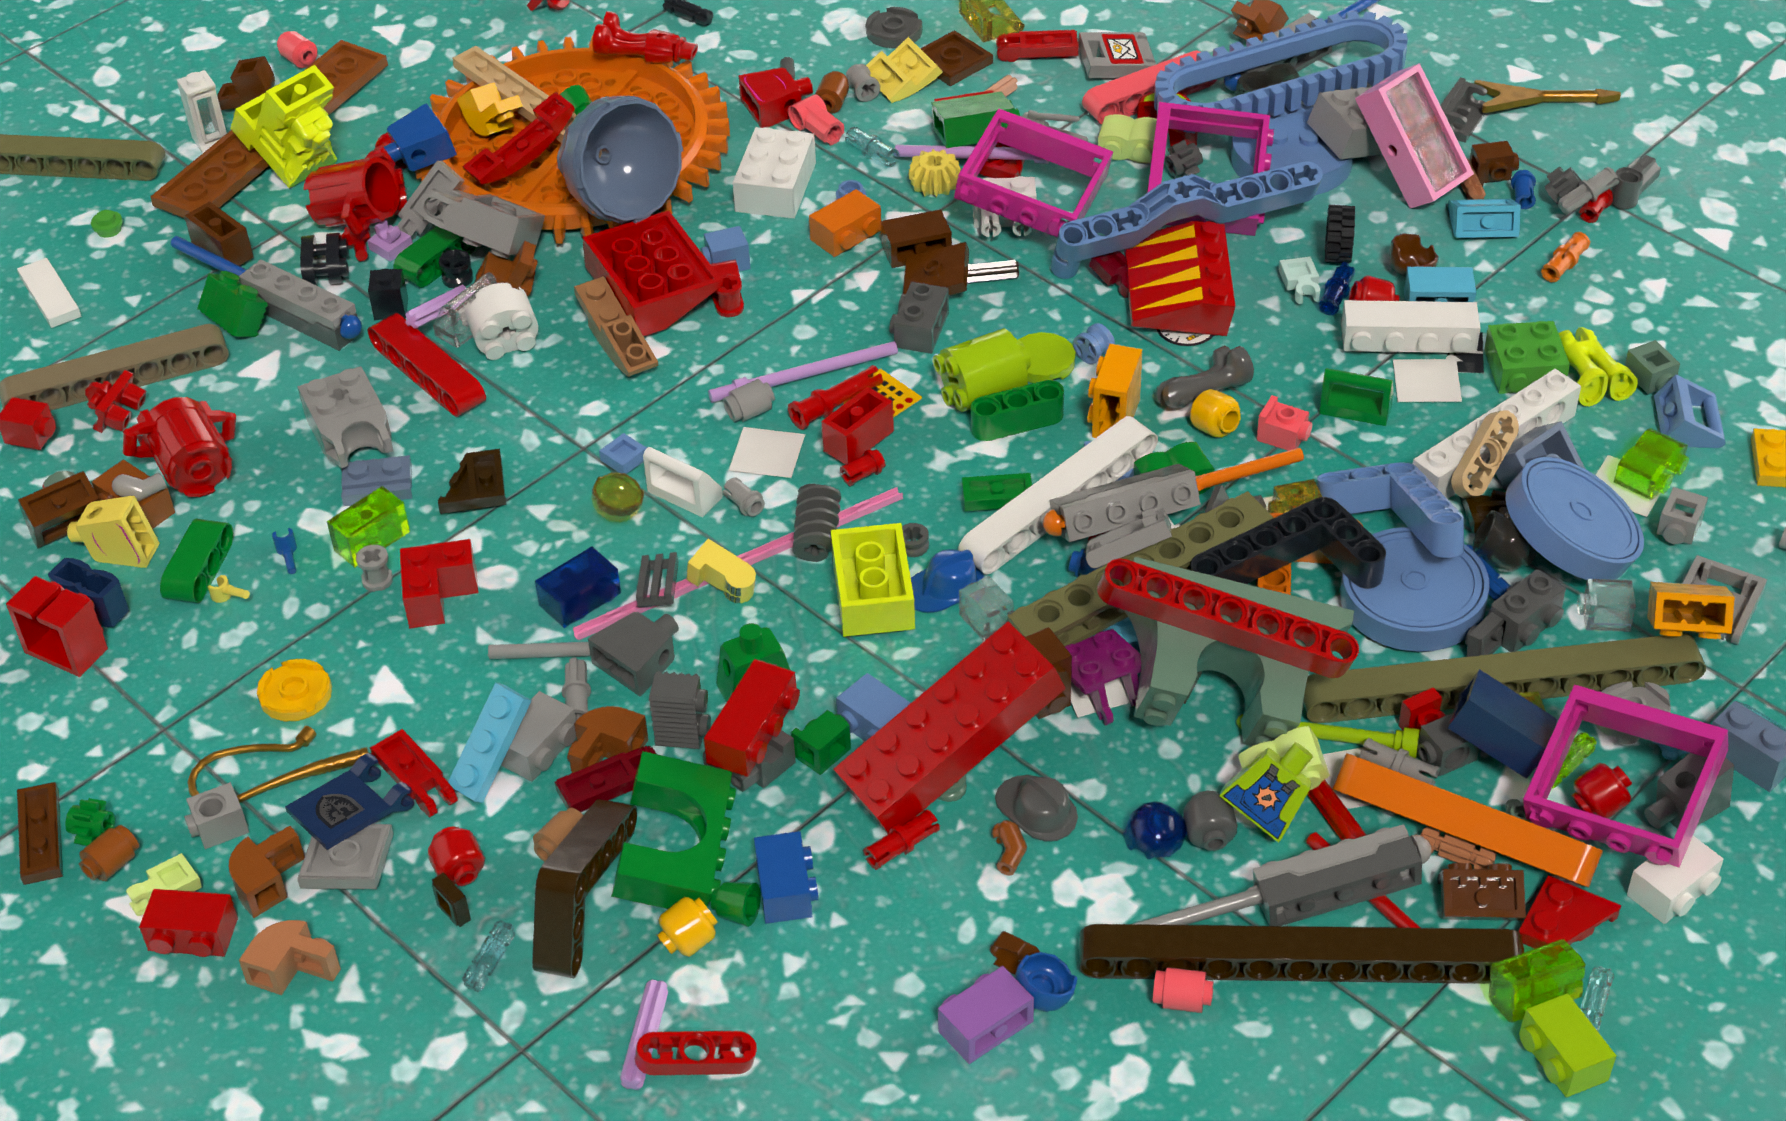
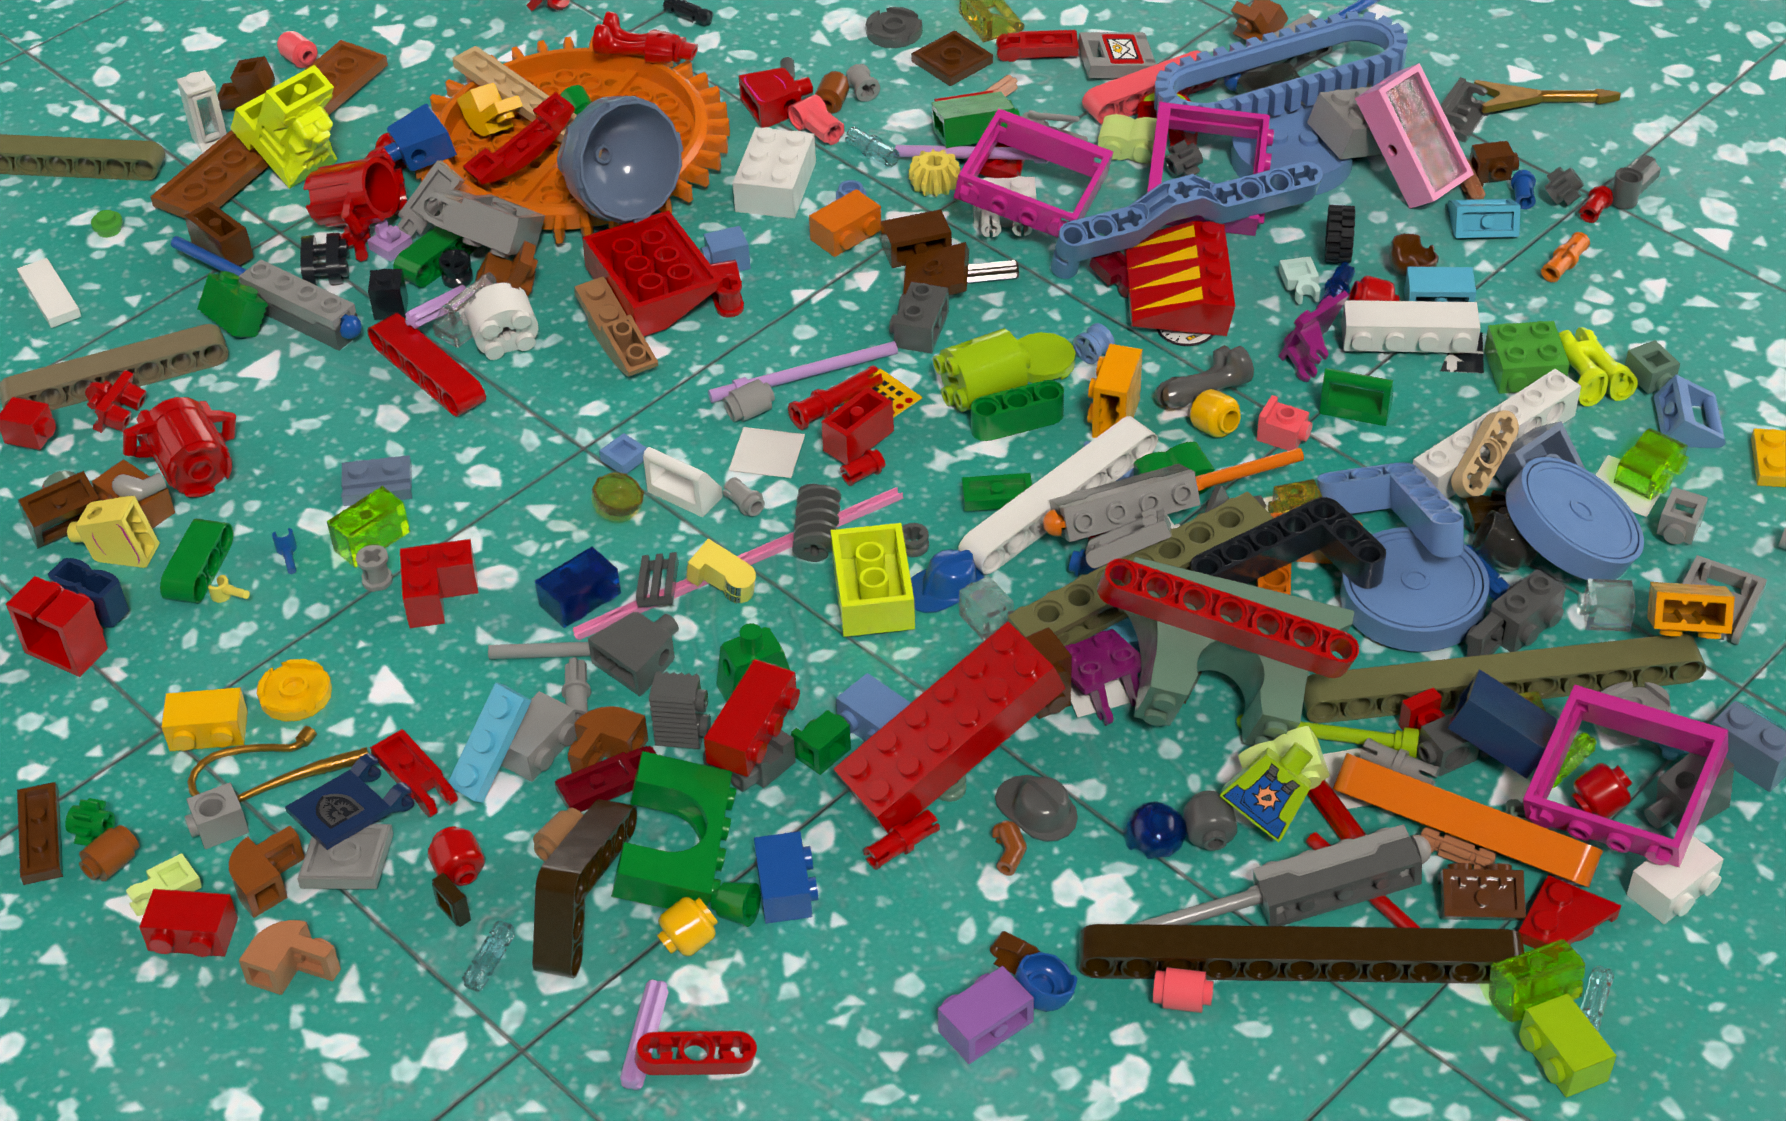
light grey brick [297,366,393,468] -> none
dark brown wing [438,449,506,514] -> none
light yellow slope [866,37,943,103] -> none
white sticker [1393,359,1462,402] -> none
light grey axle [1558,167,1619,215] -> none
none -> yellow brick [161,687,248,751]
none -> magenta plate [1279,291,1349,382]

